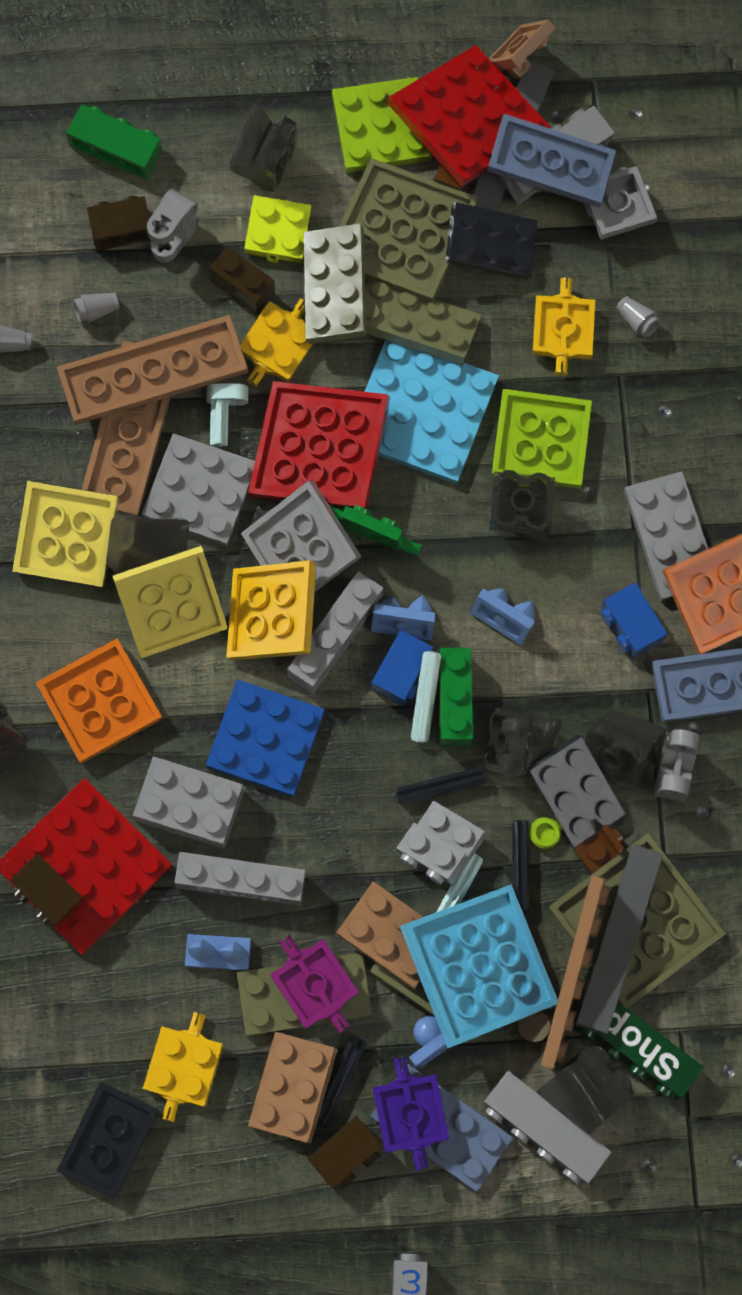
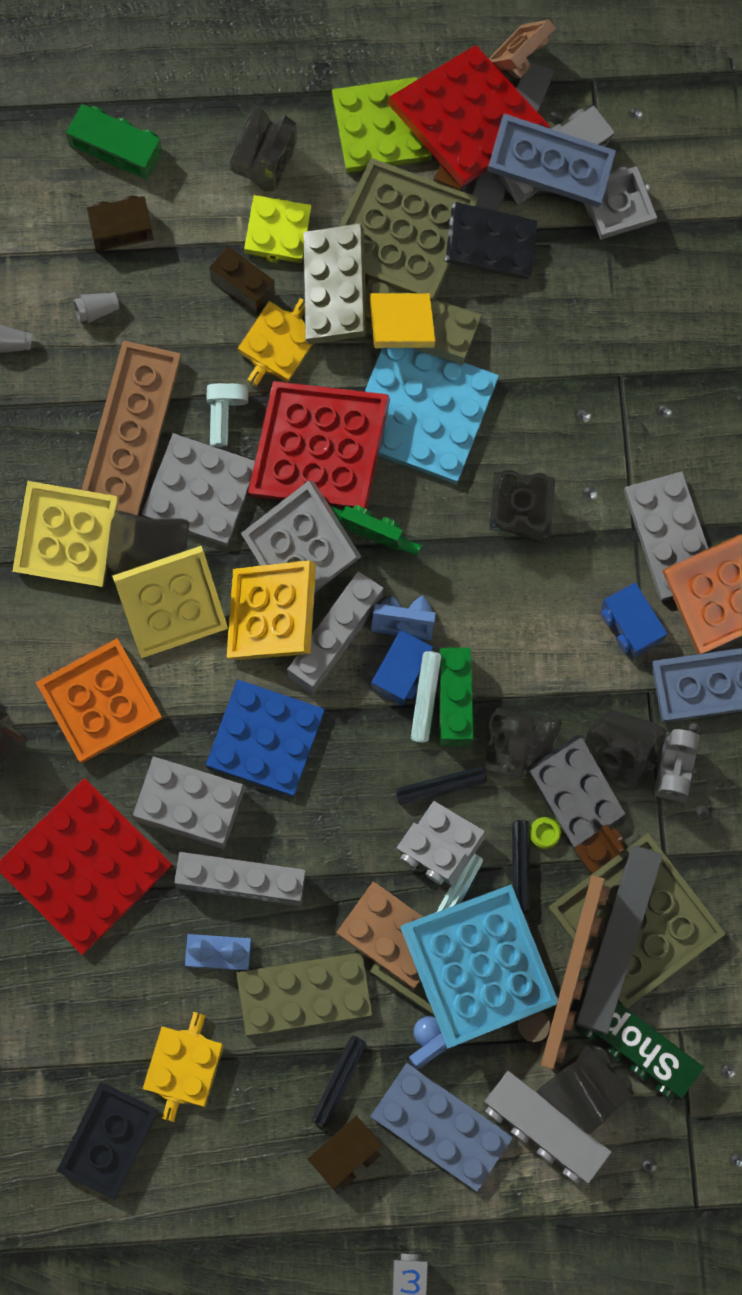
dark brown brick [10,853,85,929] -> none
medium nougat plate [57,315,248,425] -> none
light grey piece [147,189,200,263] -> none
medium nougat plate [248,1032,338,1144] -> none
magenta plate [270,935,359,1034] -> none
dark purple plate [372,1057,449,1170] -> none
medium blue tile [470,588,535,645] -> none
lime plate [491,389,592,489] -> none
yellow plate [532,278,595,376] -> none
light grey cone [616,296,660,338] -> none
none -> yellow tile [369,293,435,348]

